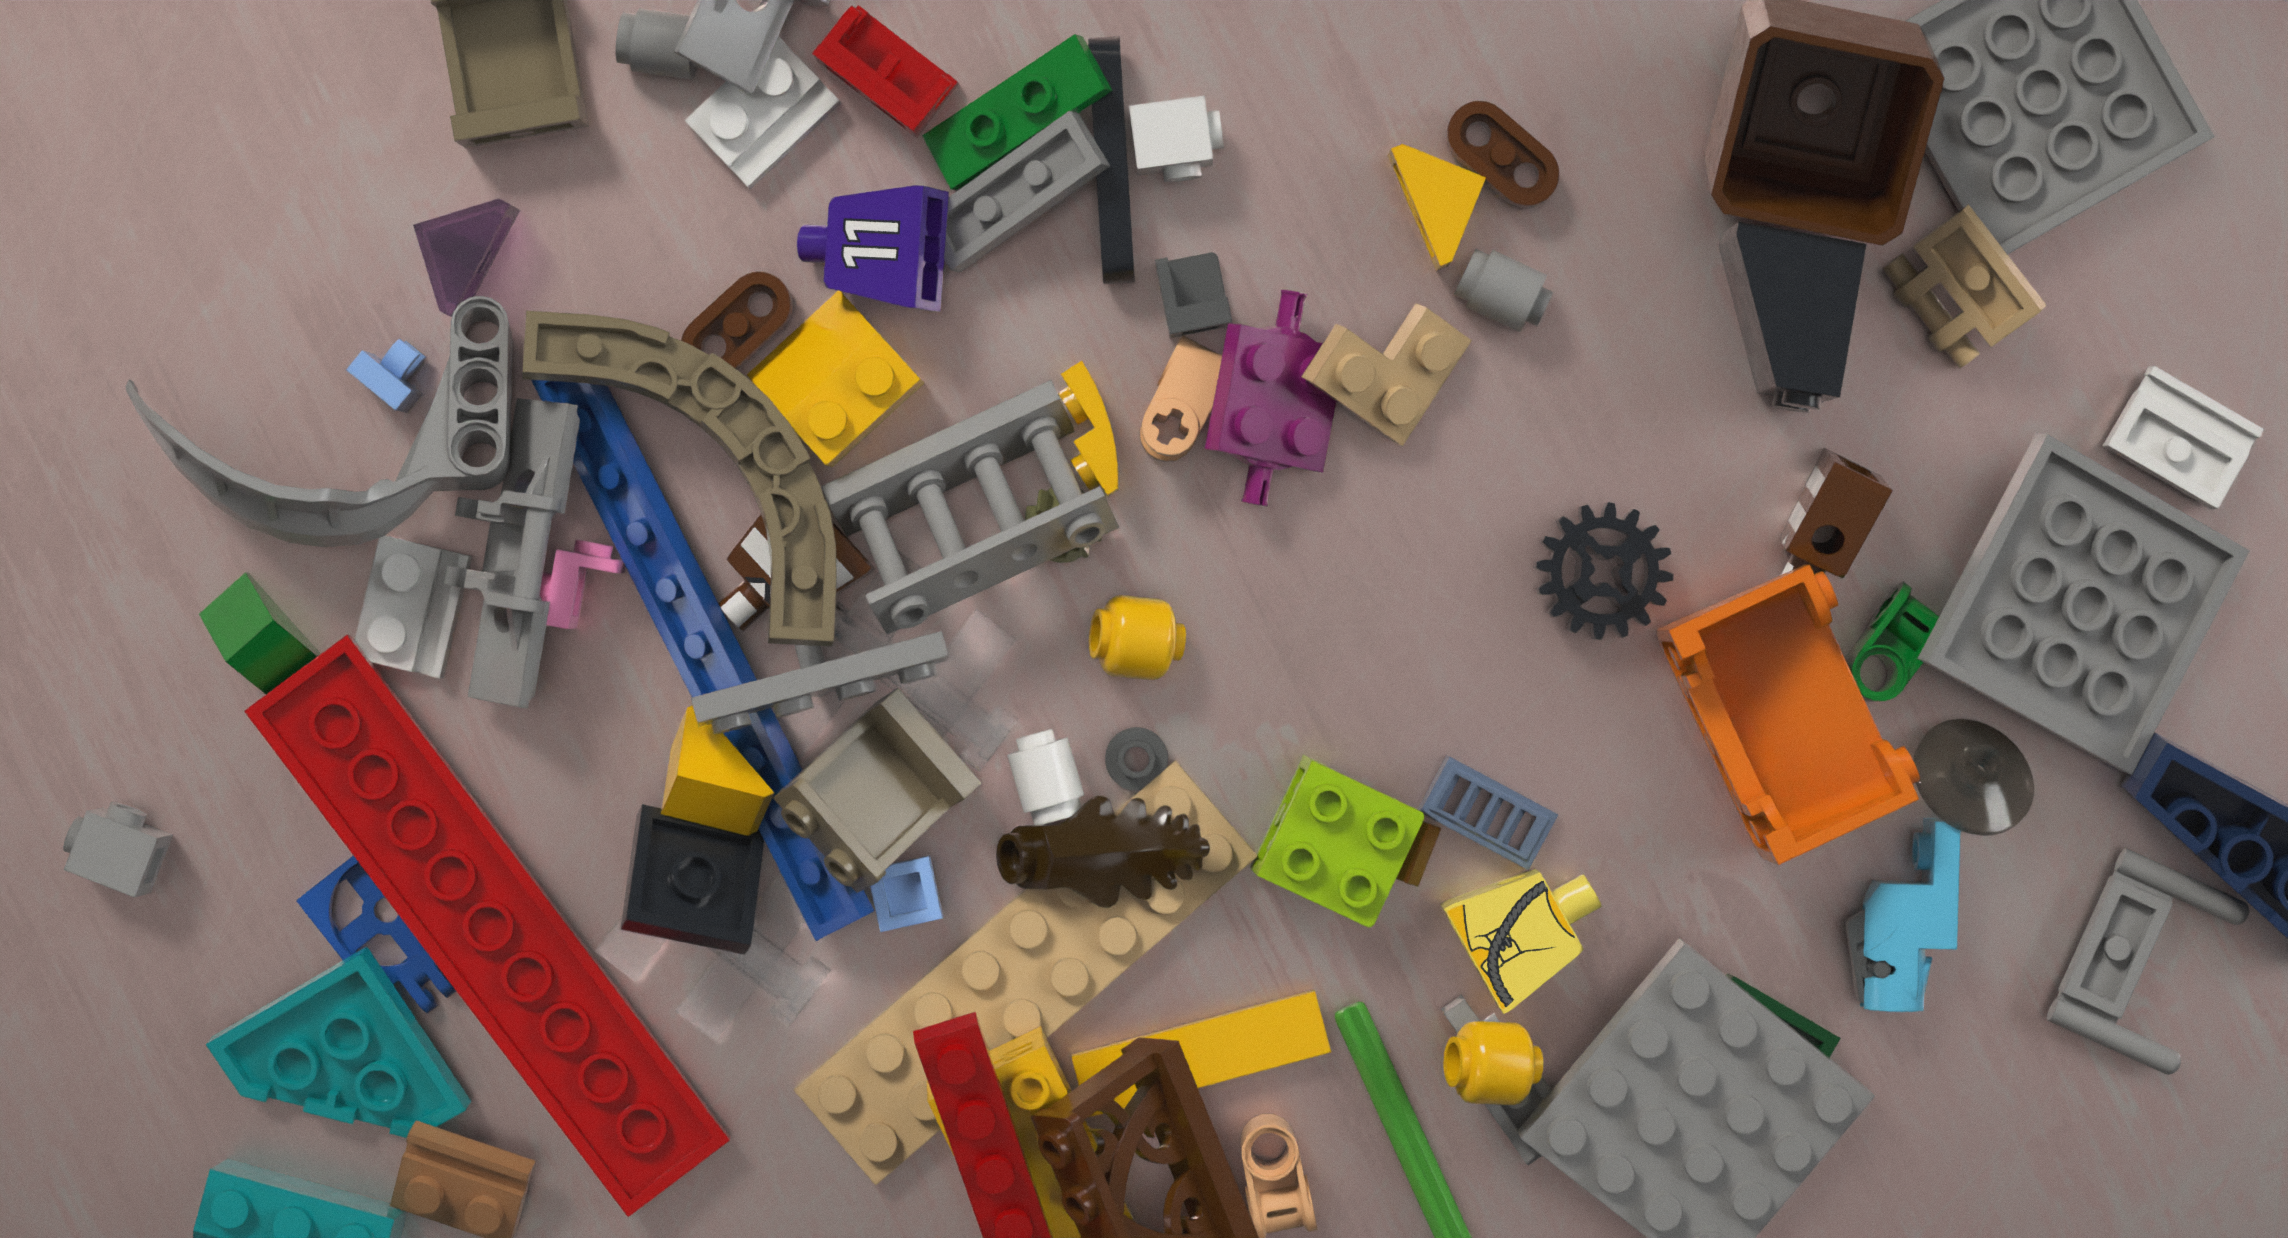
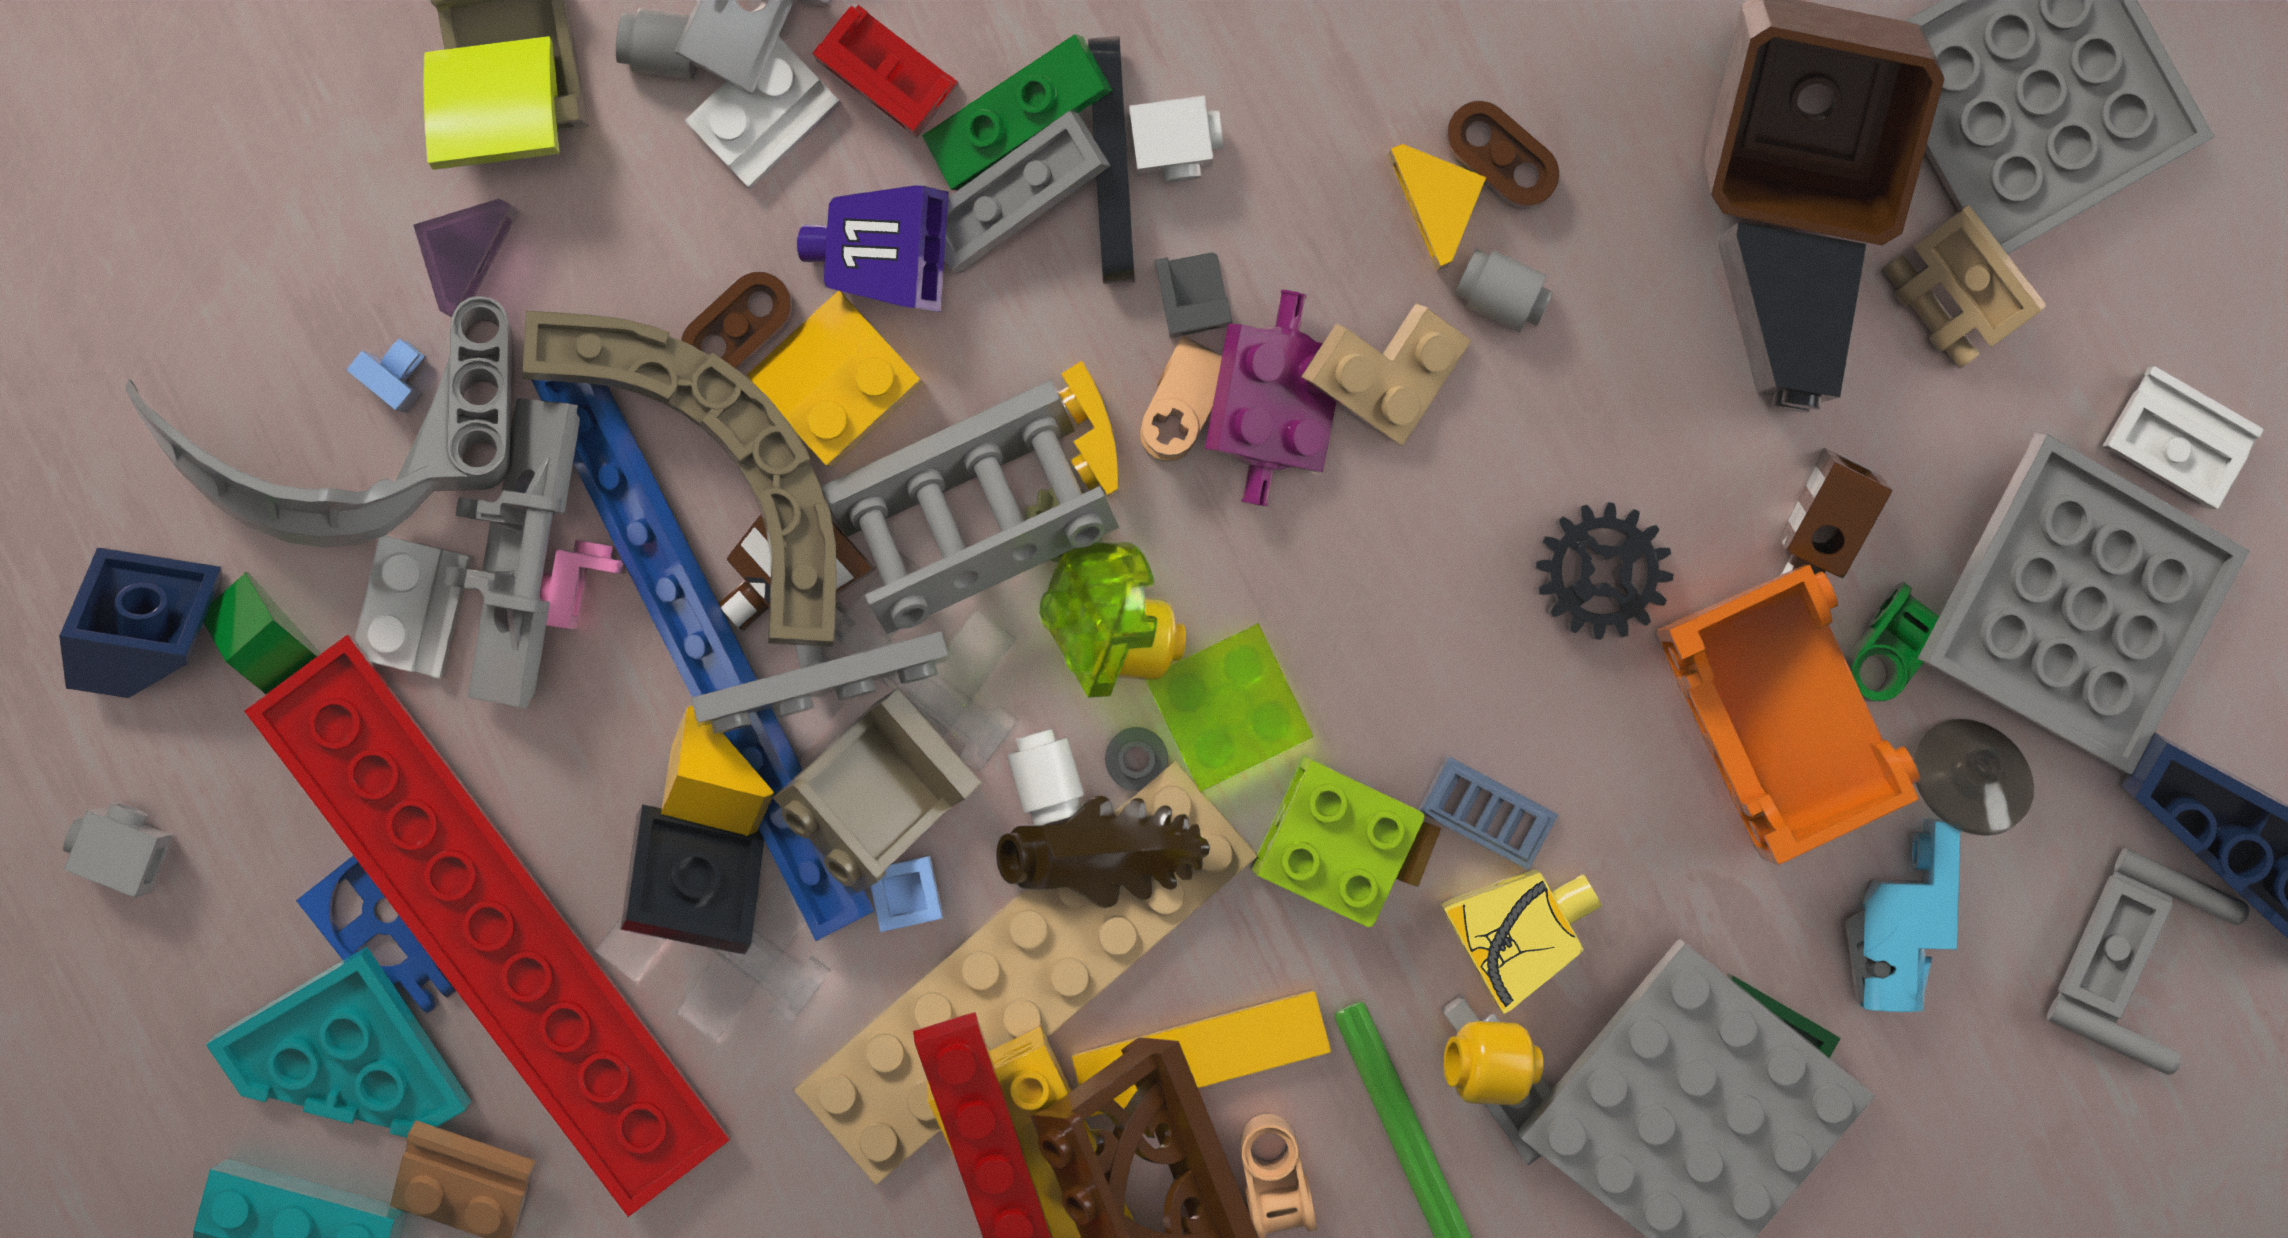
none -> dark blue slope [59,547,222,698]
none -> neon yellow slope [423,36,559,170]
none -> clear neon green slope [1039,542,1158,698]
none -> clear neon green plate [1145,623,1314,792]

